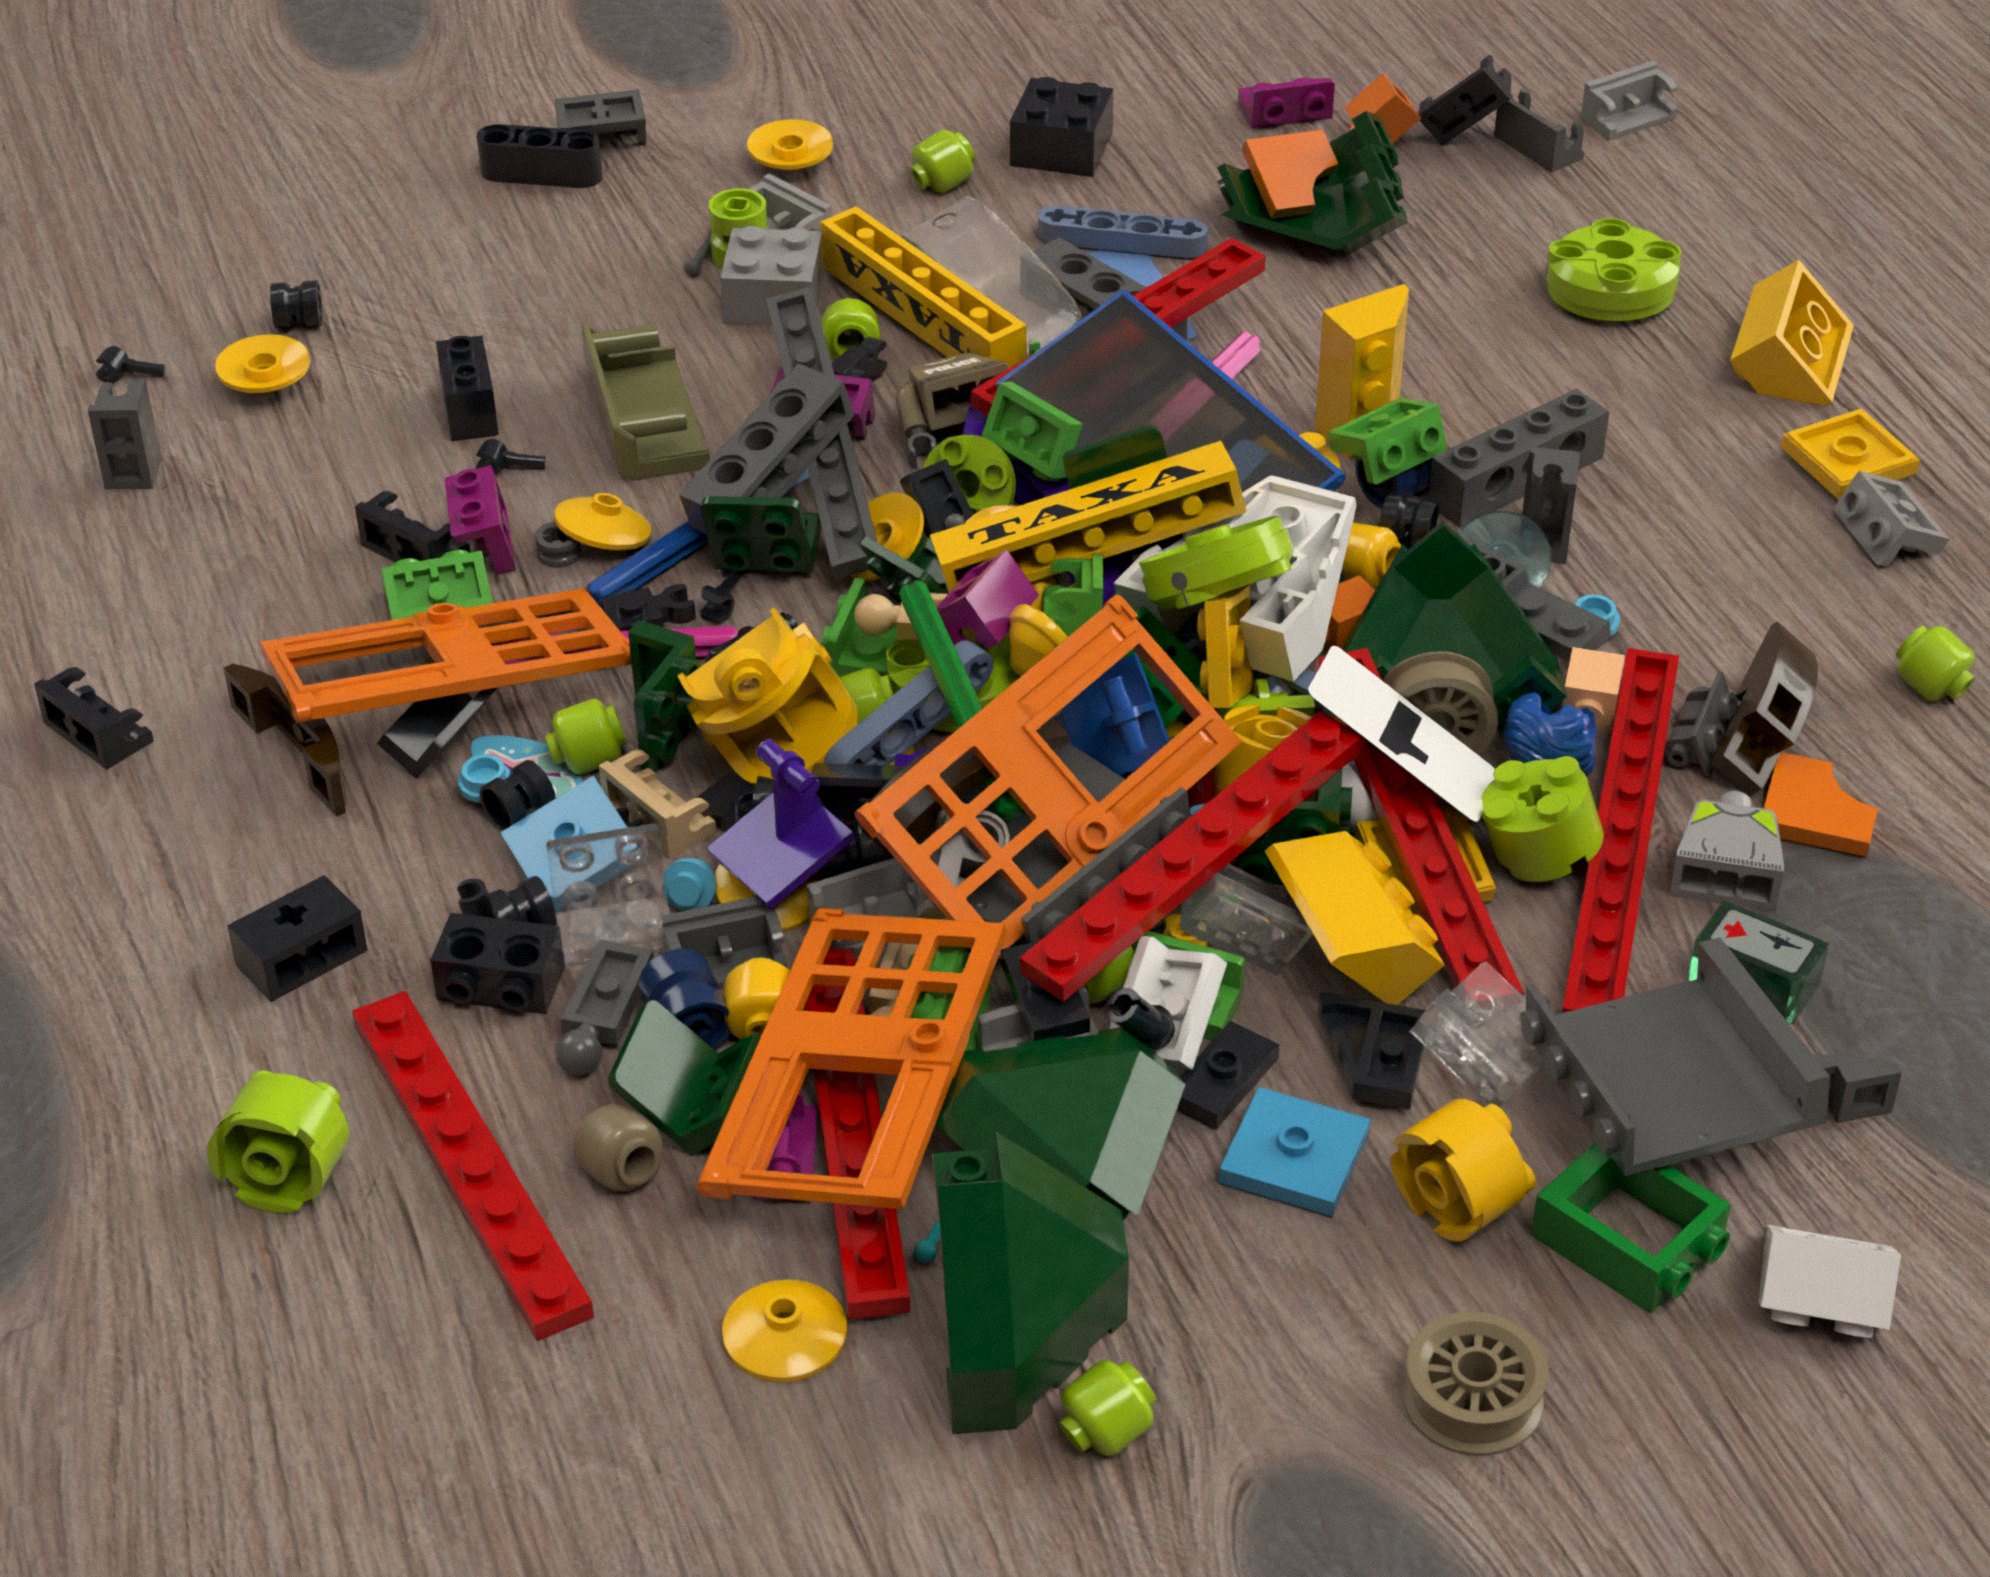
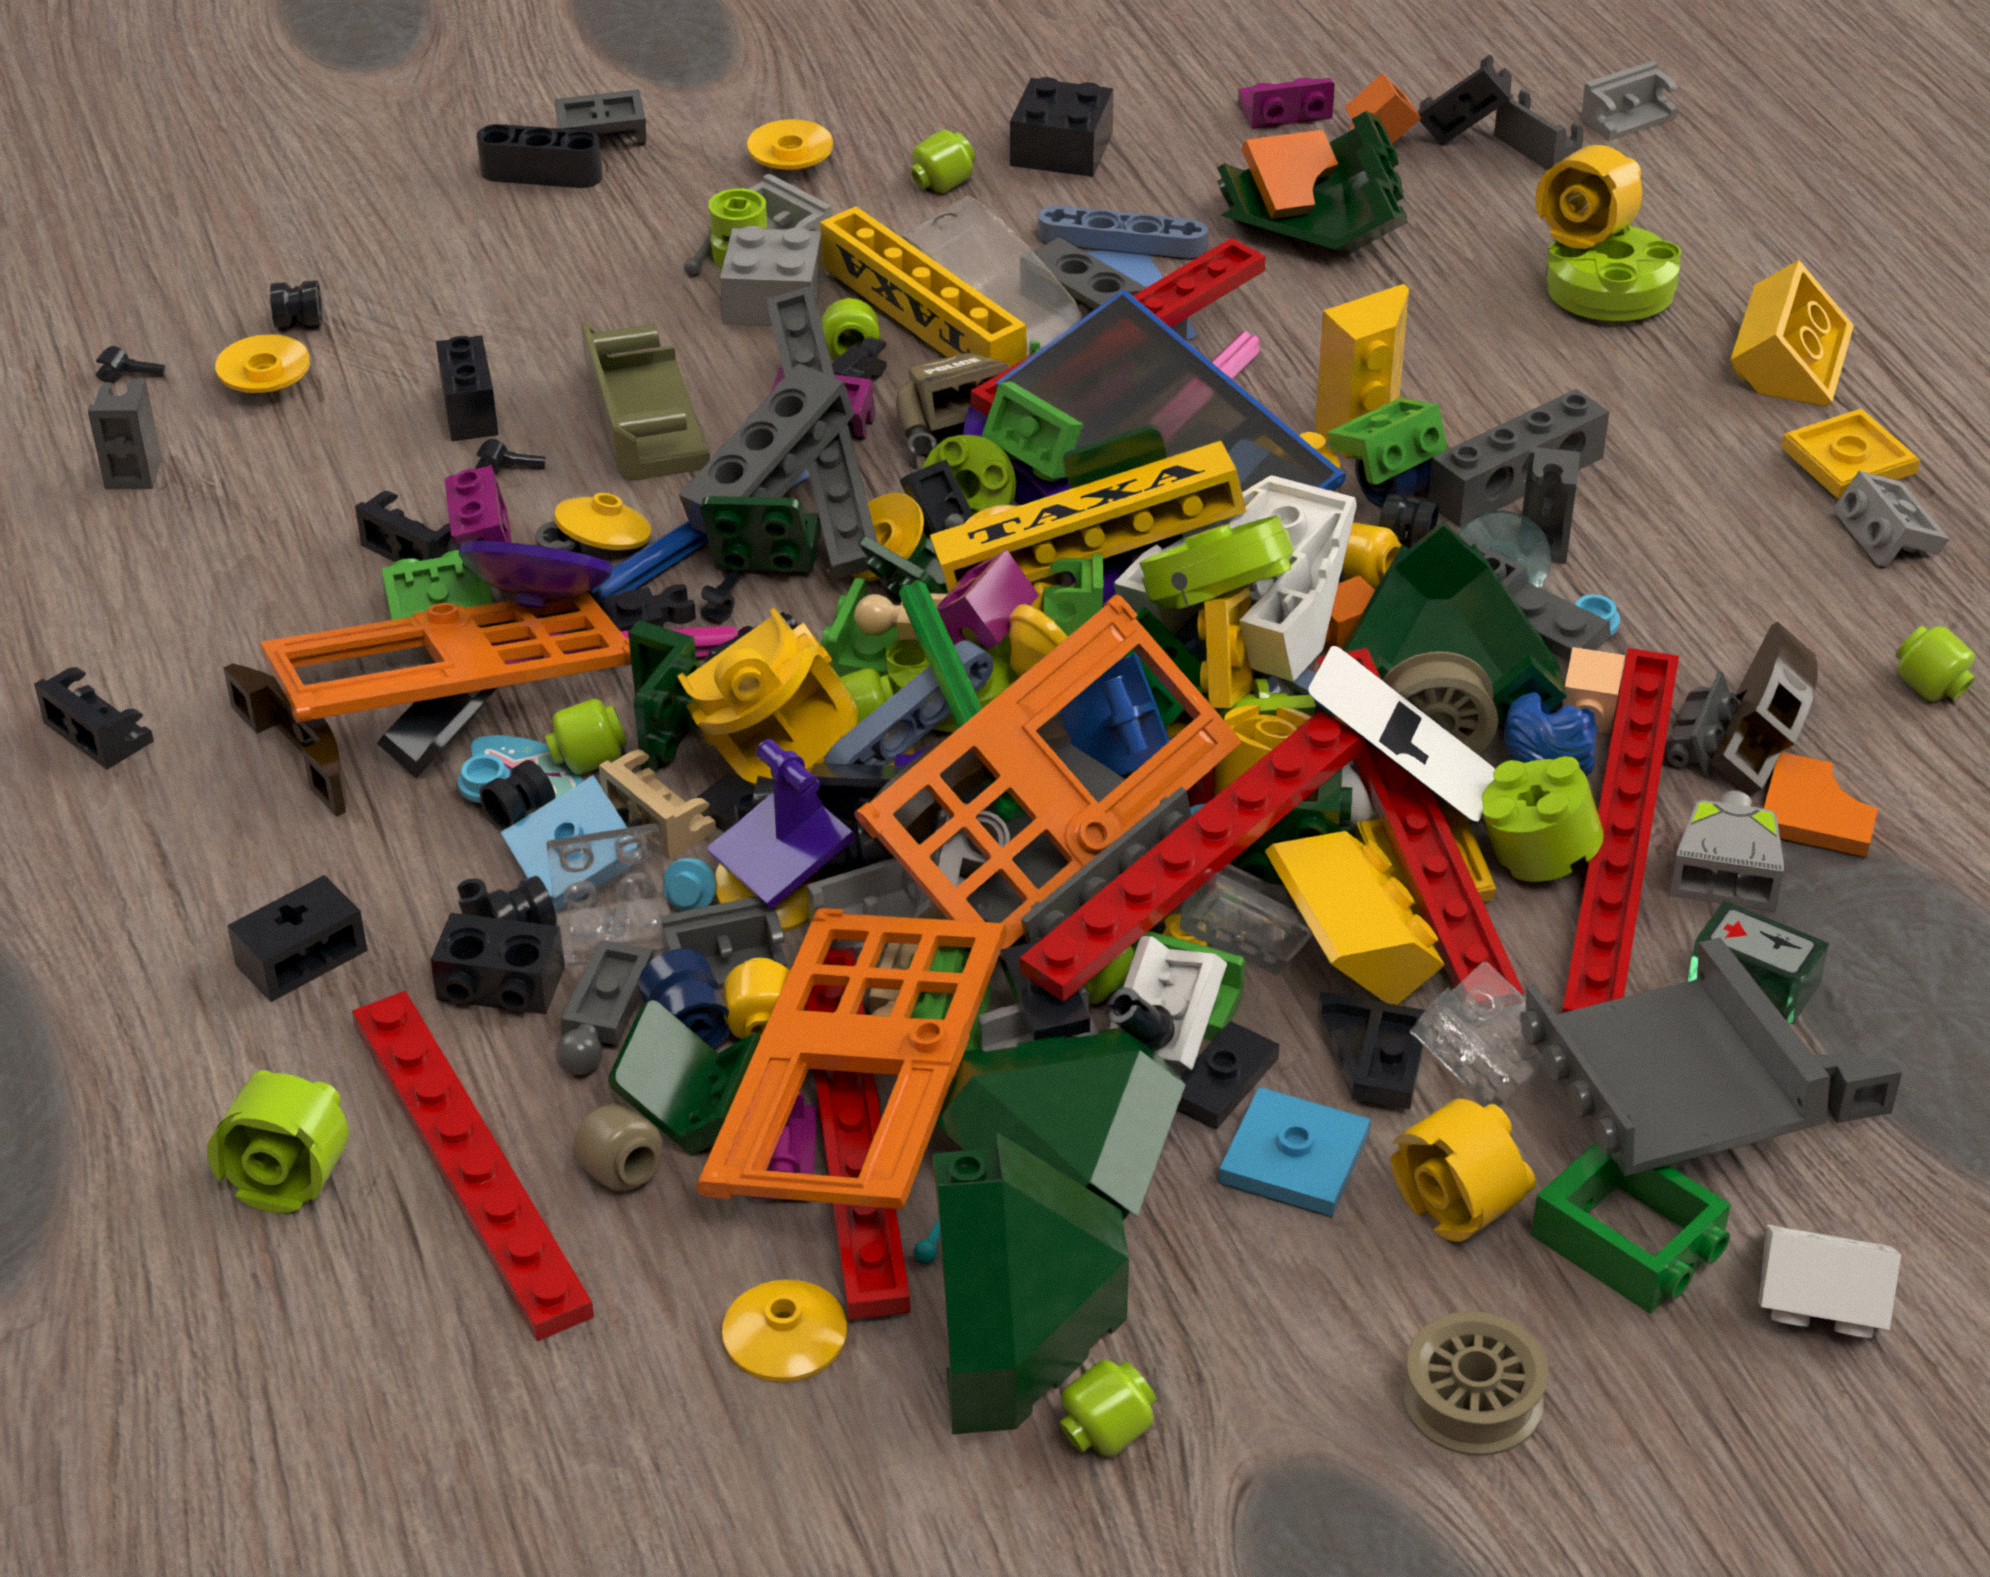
none -> dark purple dish [458,541,613,609]
none -> yellow brick [1535,145,1642,249]

